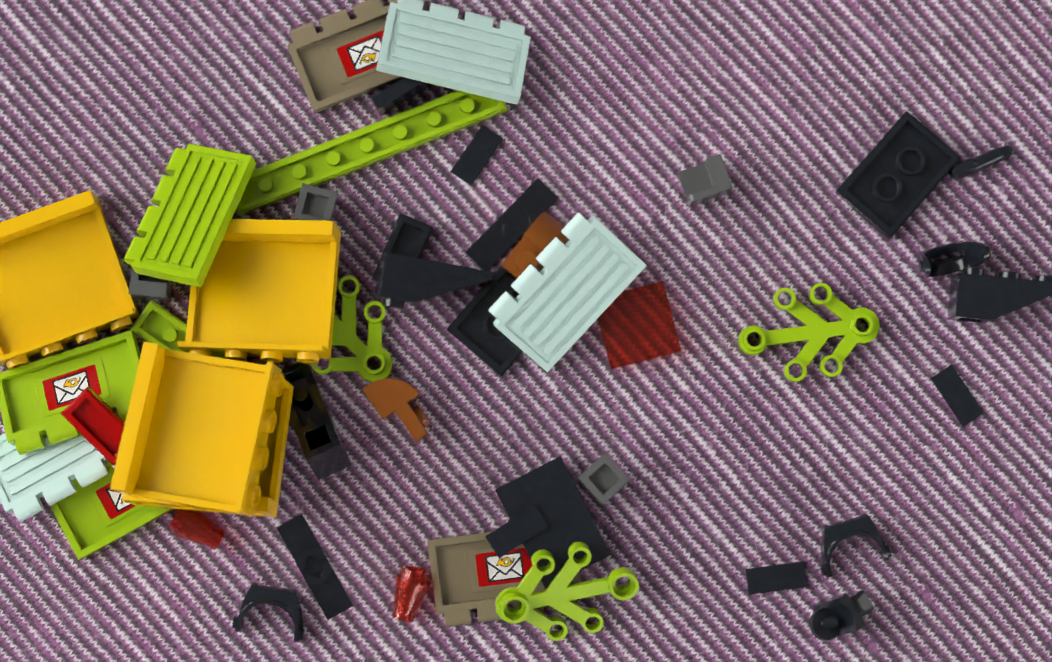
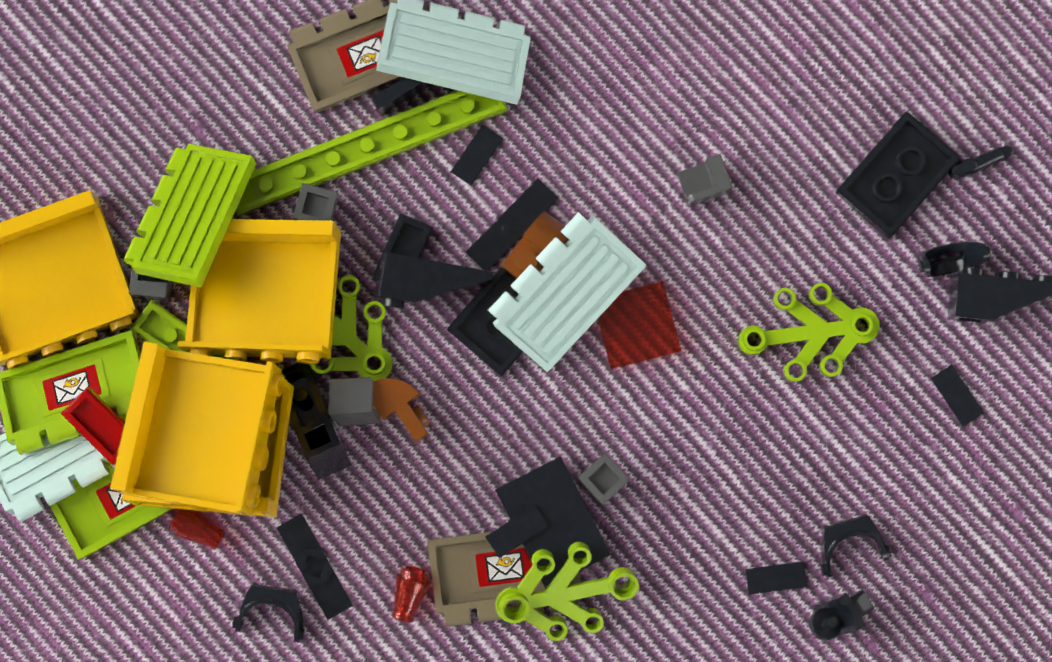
none -> dark grey panel [328,377,381,426]

